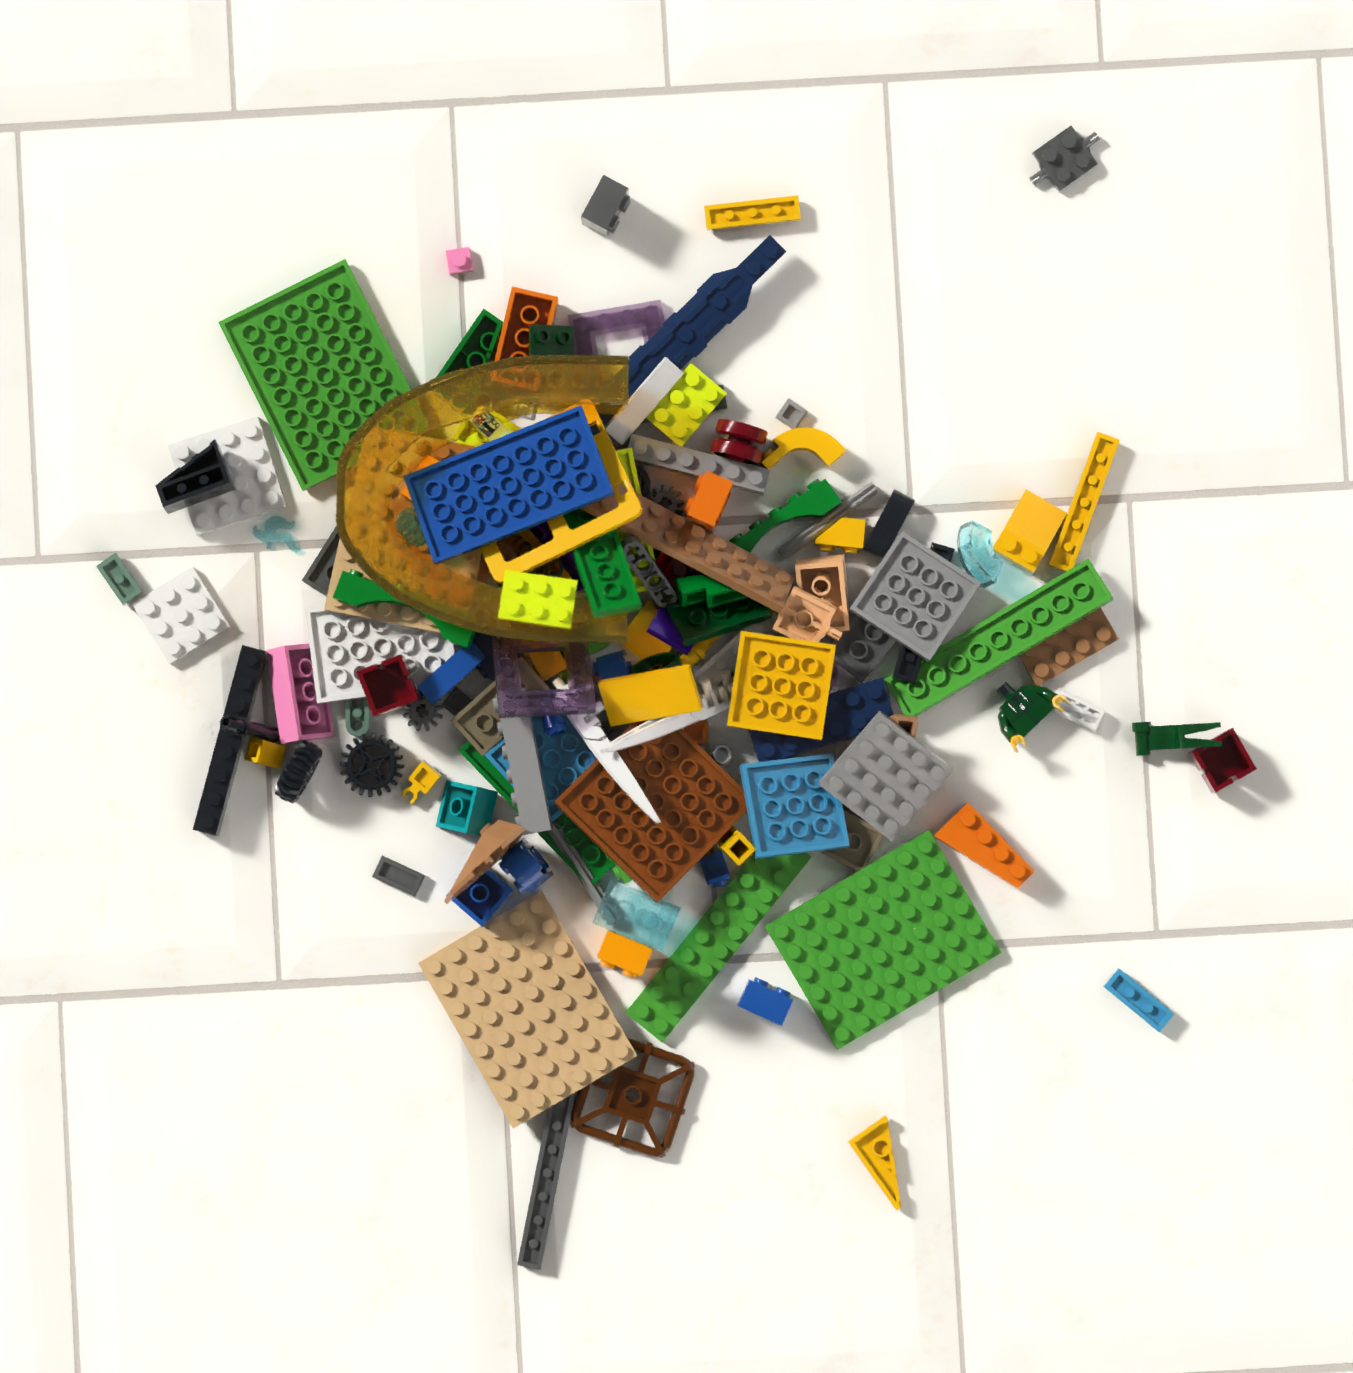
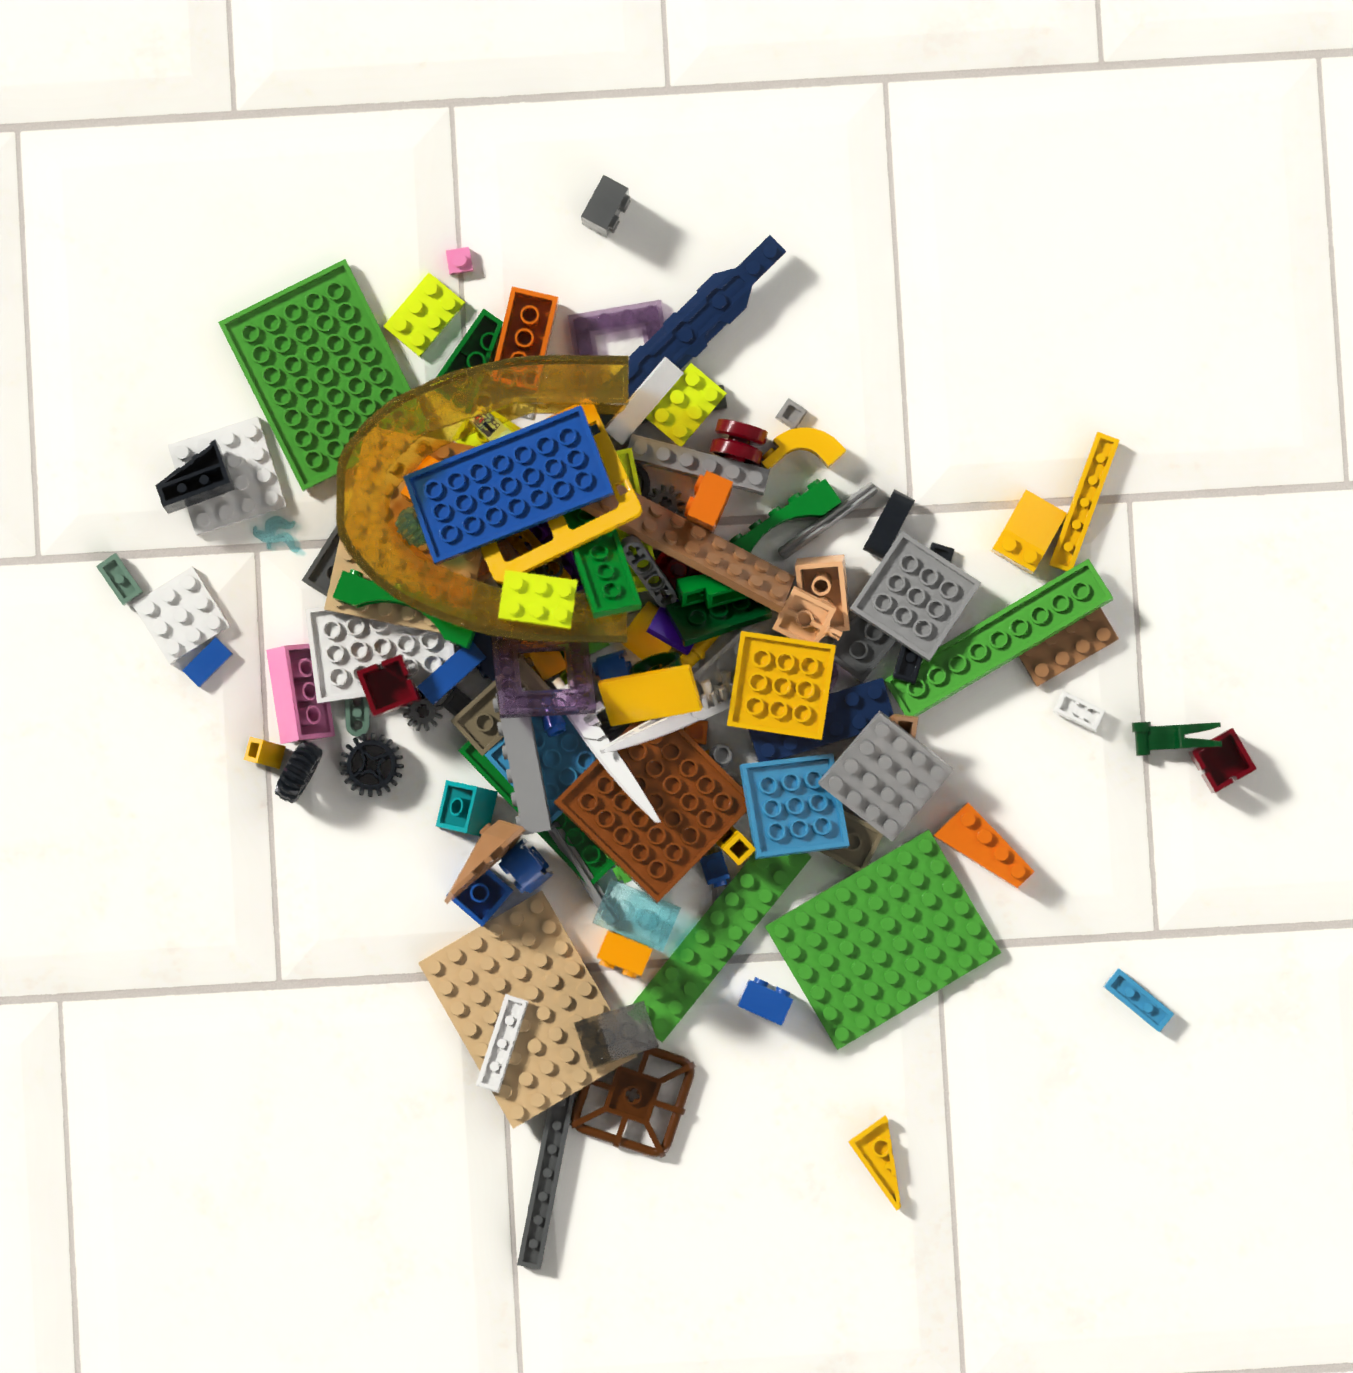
black brick [193,645,267,836] -> none
black pin [220,715,280,743] -> none
dark grey tile [372,855,426,897] -> none
yellow plate [401,760,442,804] -> none
dark green bracket [529,324,574,376] -> none
yellow plate [704,195,801,231] -> none
yellow slope [815,518,866,554] -> none
clear light blue brick [957,520,1004,588] -> none
torso [996,682,1069,753] -> none
dark grey plate [1029,125,1100,192] -> none
none -> blue tile [182,637,233,688]
none -> neon yellow plate [383,273,466,357]
none -> white tile [475,994,529,1093]
none -> clear smoke slope [574,1001,659,1070]

